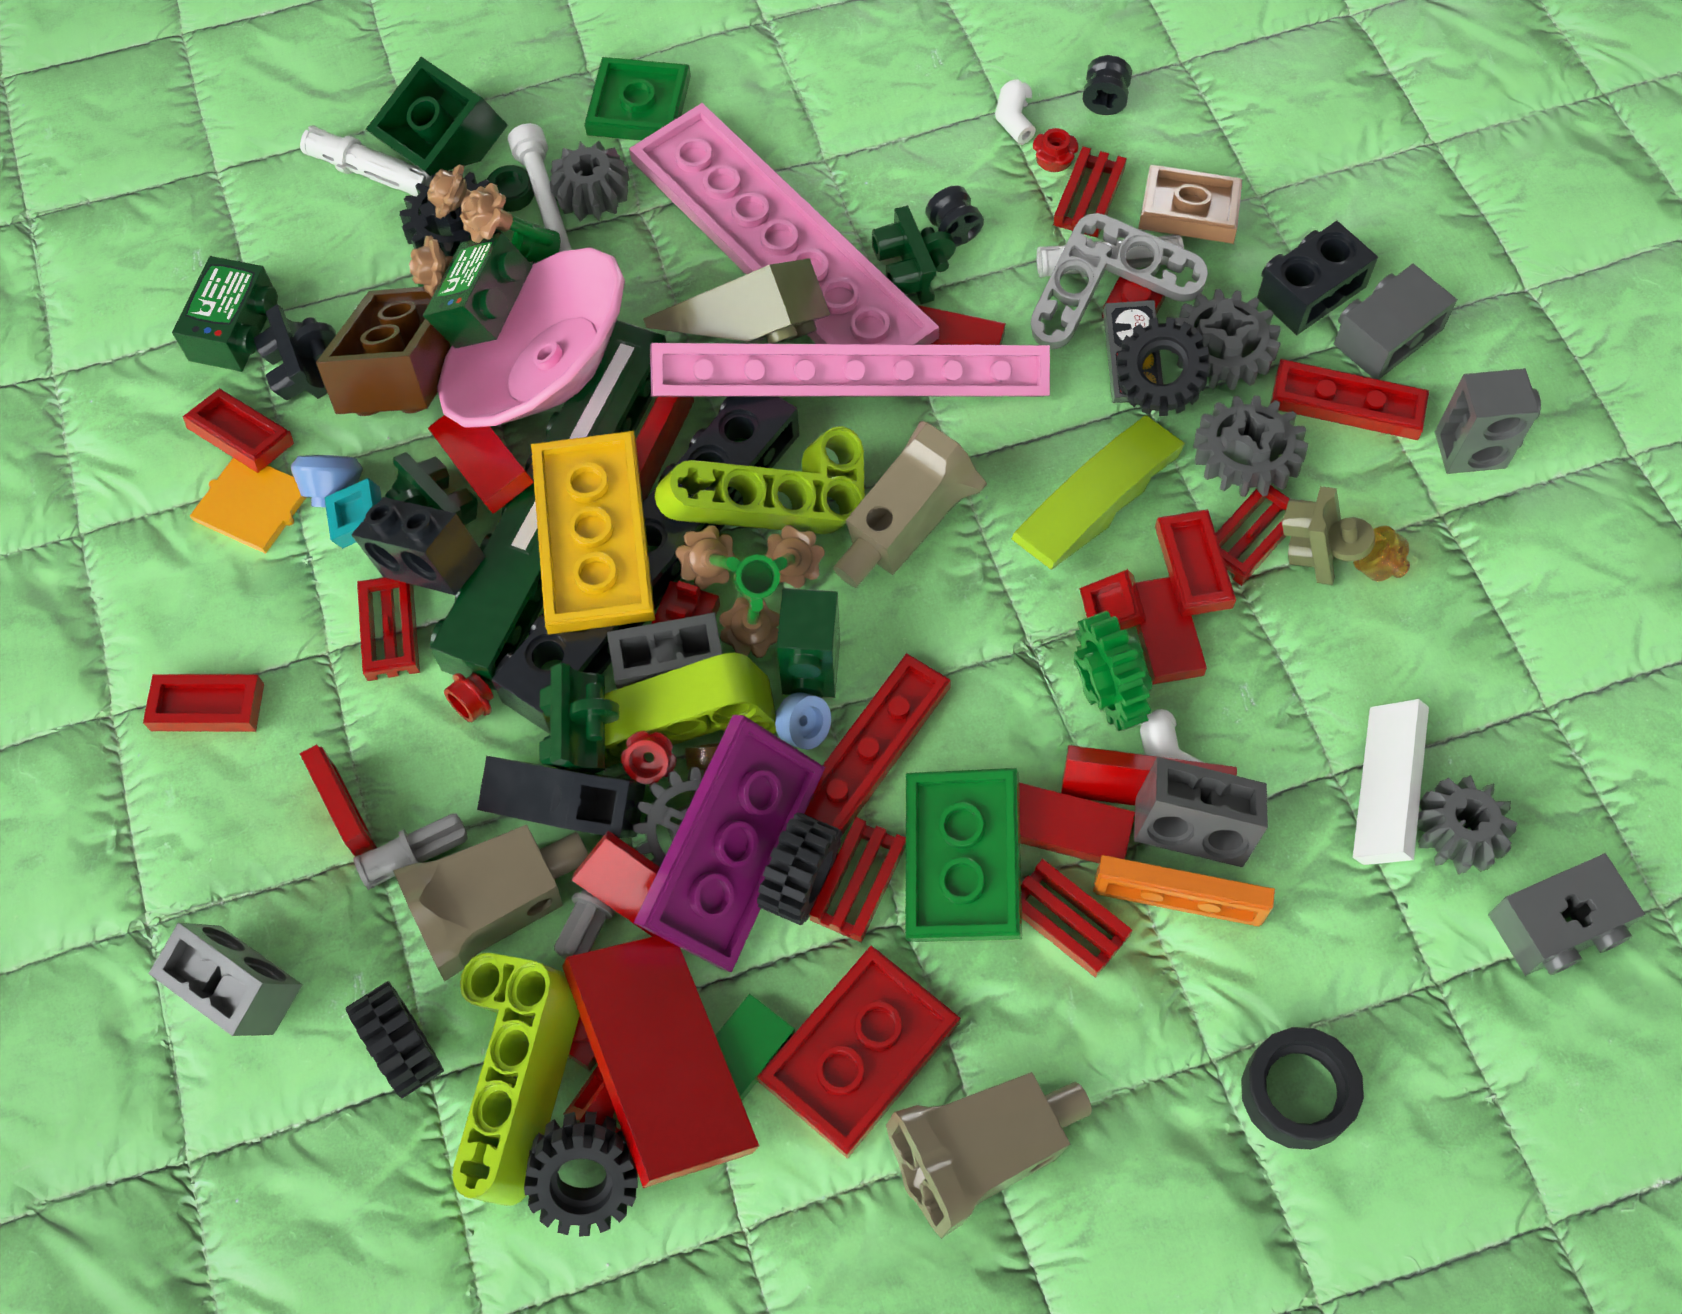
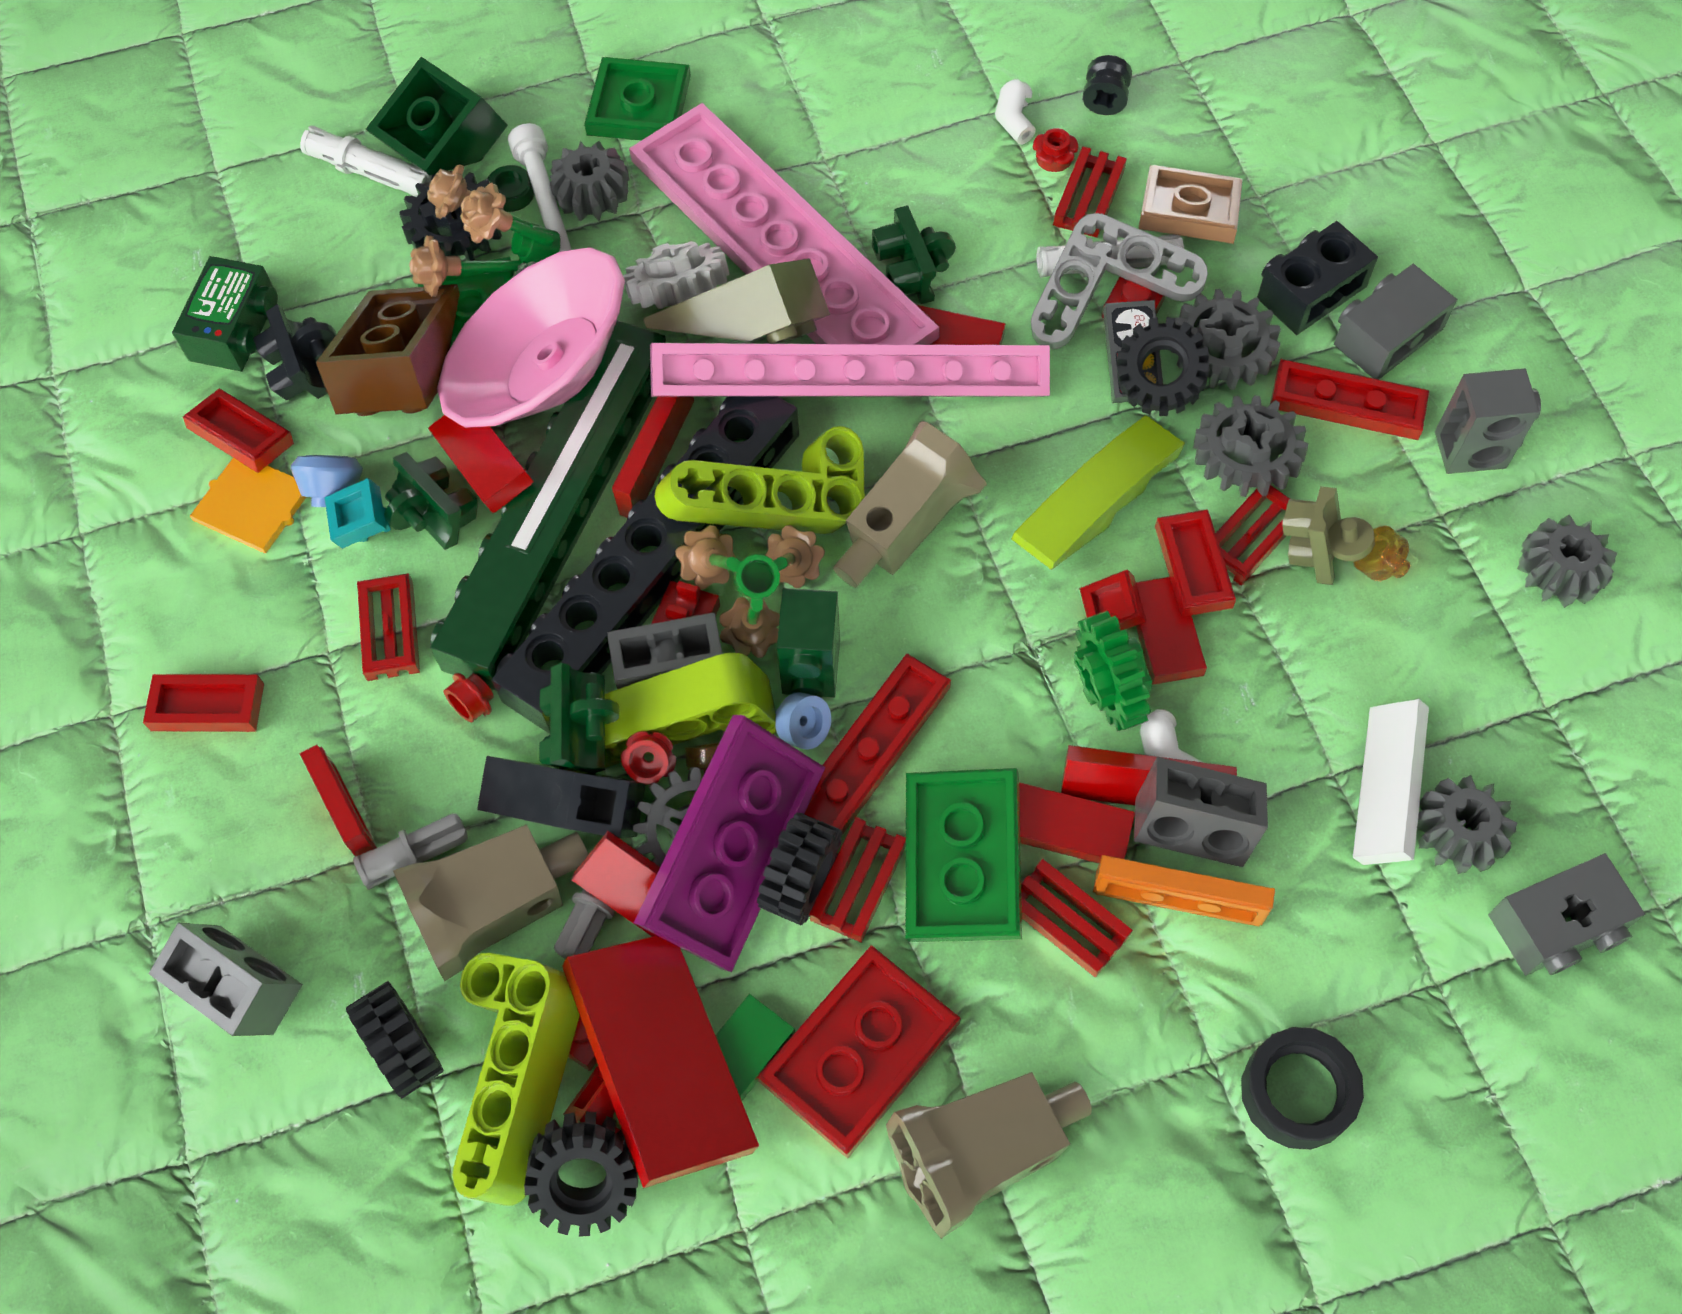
black brick [351,497,486,595] -> none
dark green brick [423,232,532,349] -> none
yellow tile [531,431,655,635] -> none
black wheel [925,185,984,247] -> none
none -> white gear [623,241,730,309]
none -> dark grey gear [1517,514,1617,608]

